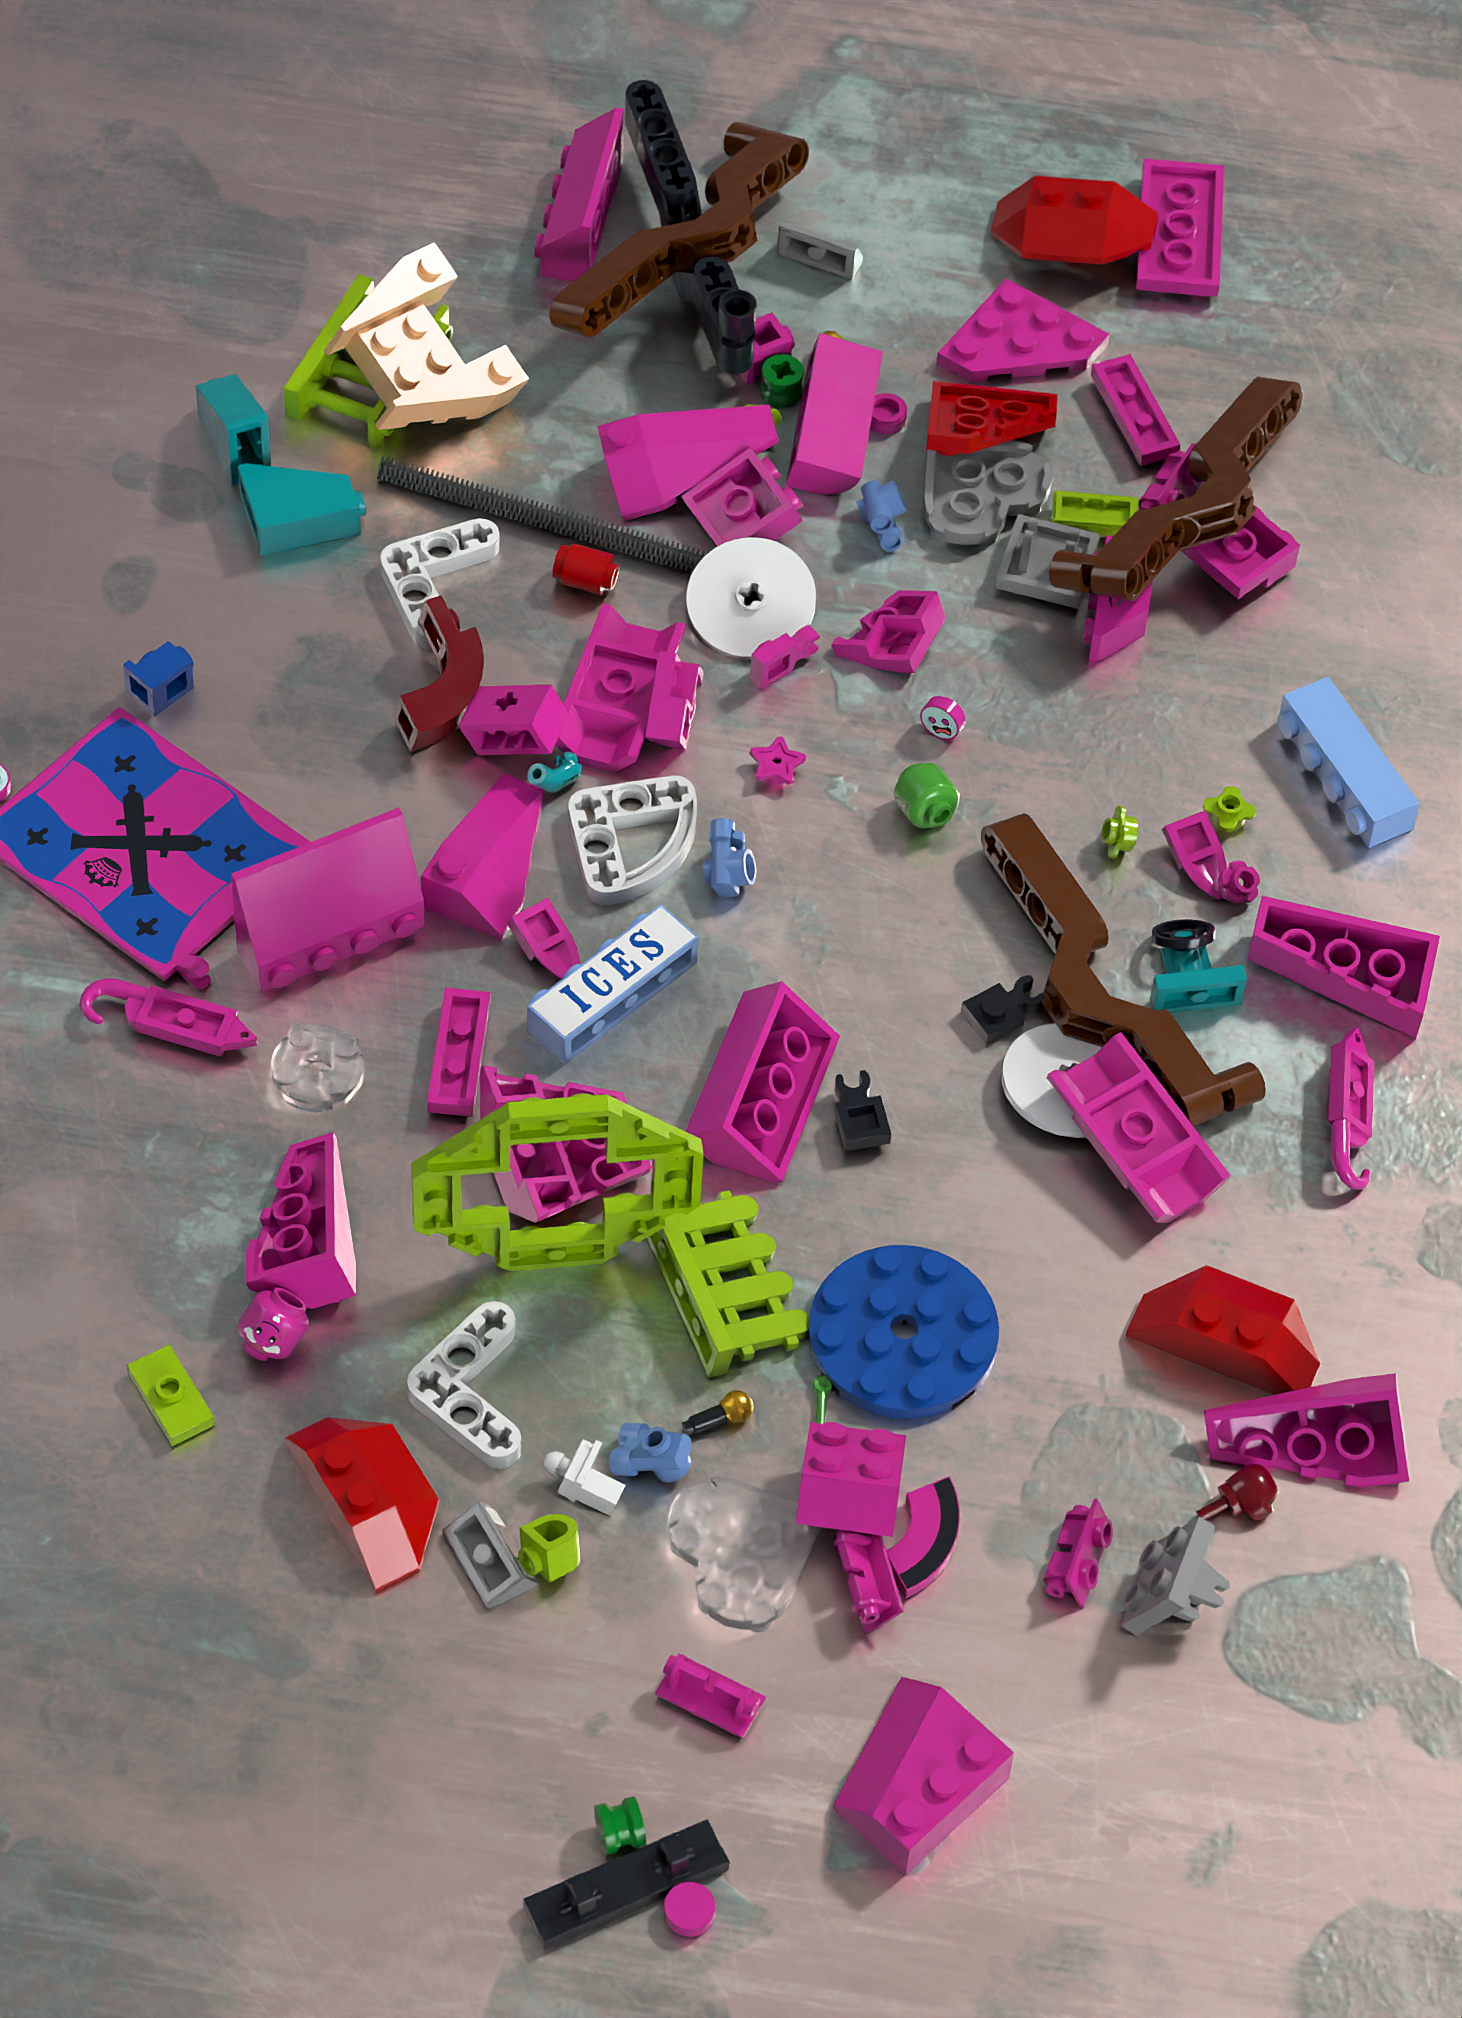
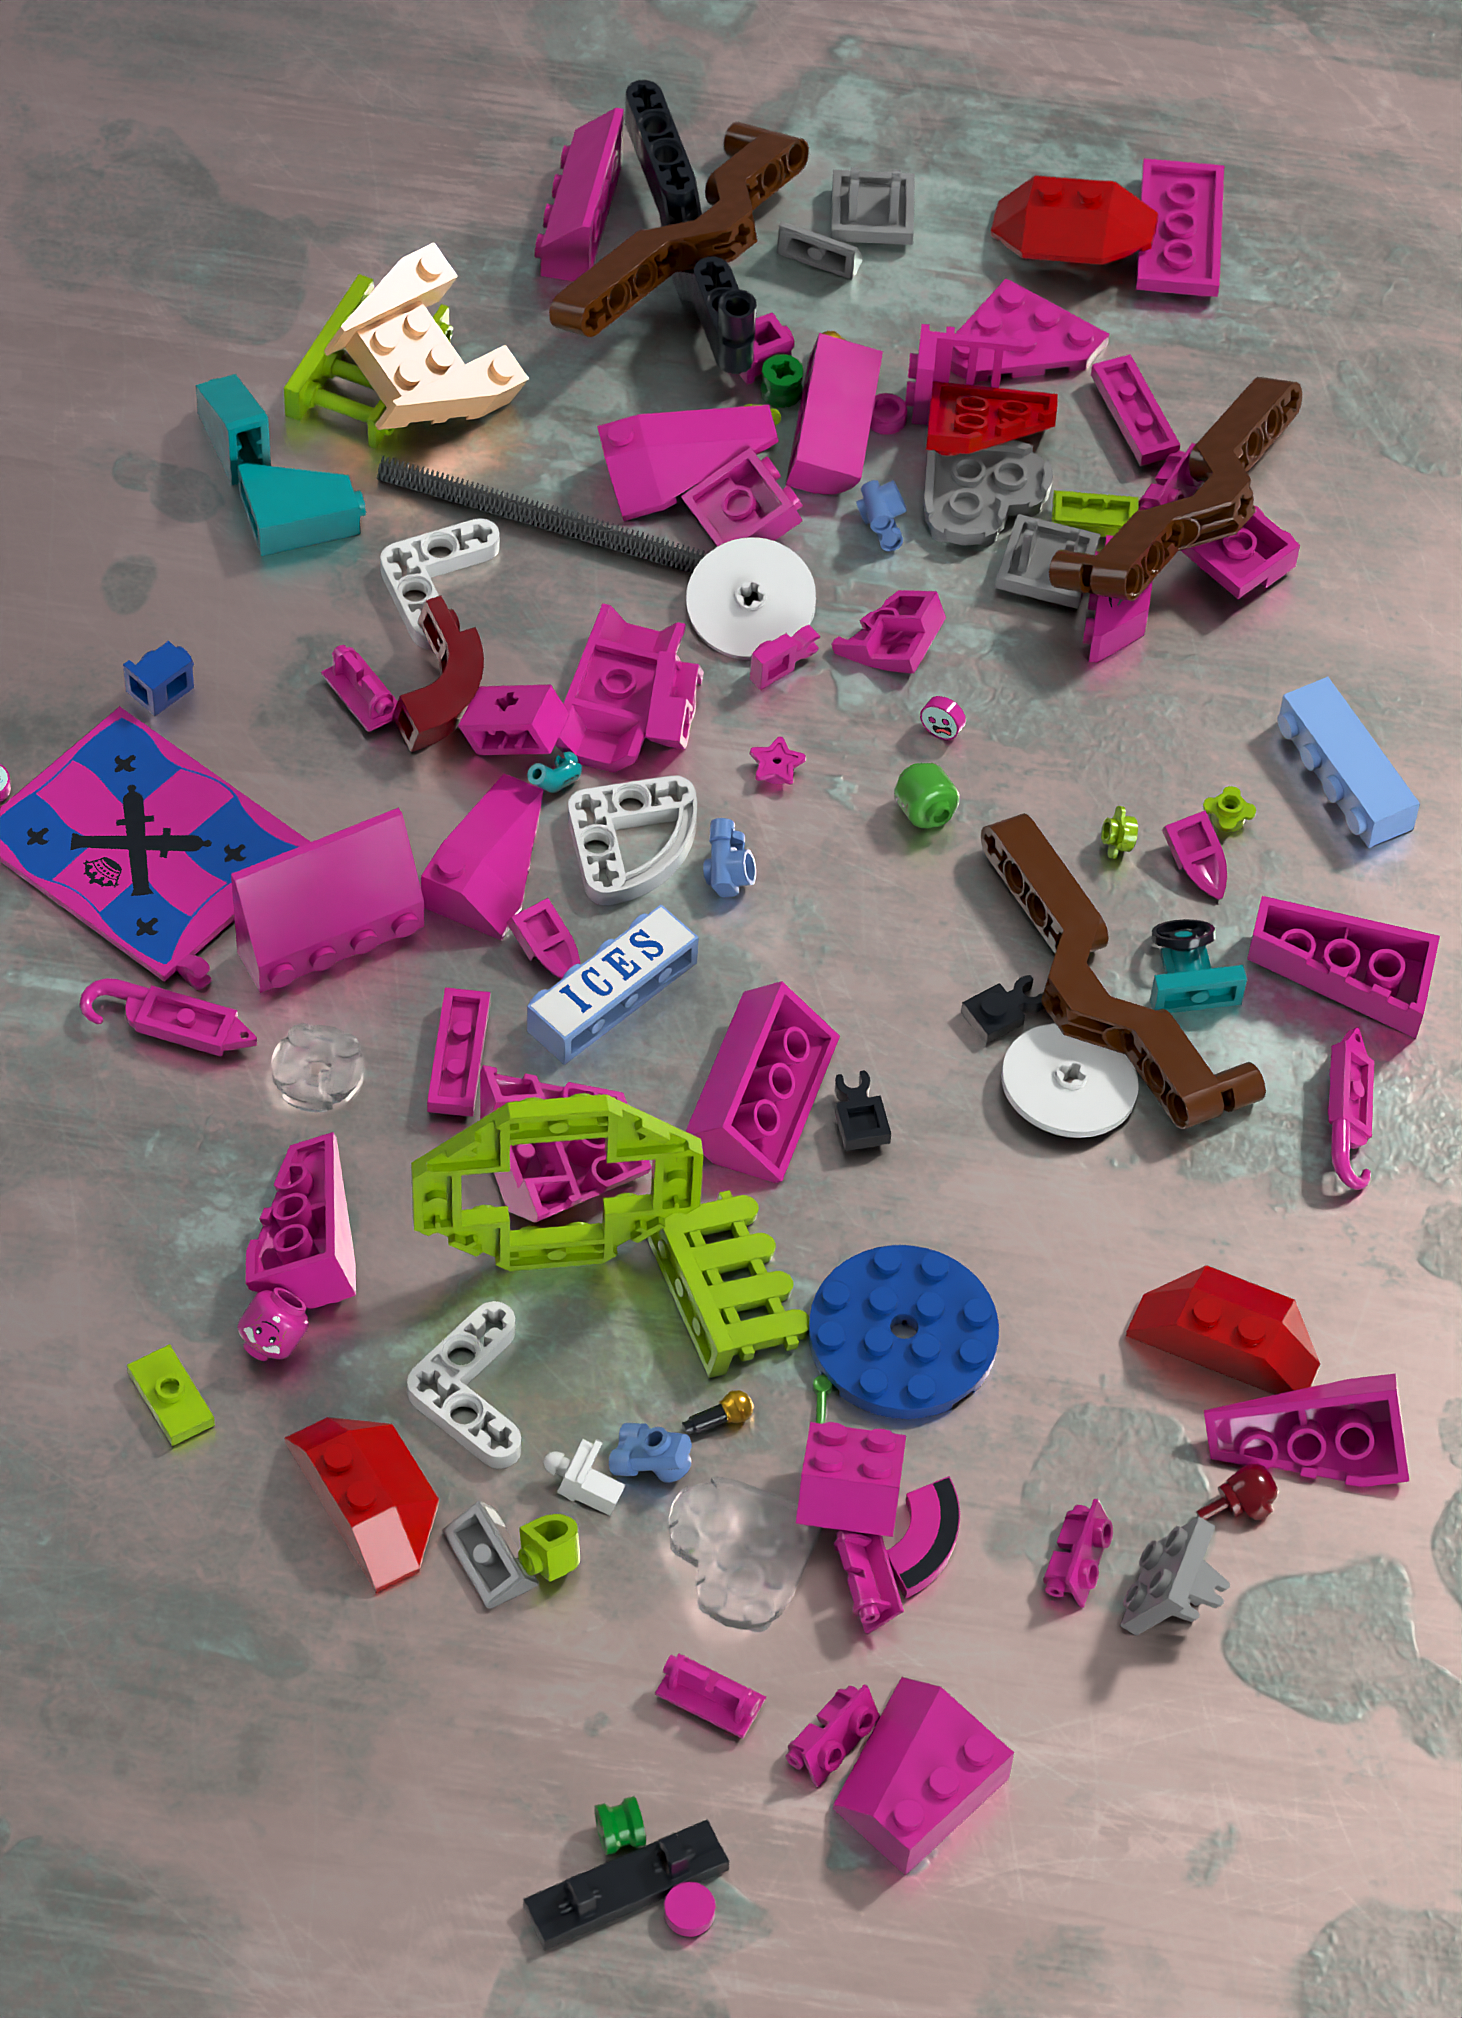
red brick [552,543,619,596] -> none
dark pink piece [1046,1032,1231,1224] -> none
dark pink plate [1217,860,1260,904] -> none
none -> dark pink hinge [321,645,398,733]
none -> dark pink hinge [785,1684,880,1787]
none -> light grey plate [831,168,914,245]
none -> dark pink plate [905,324,1022,425]

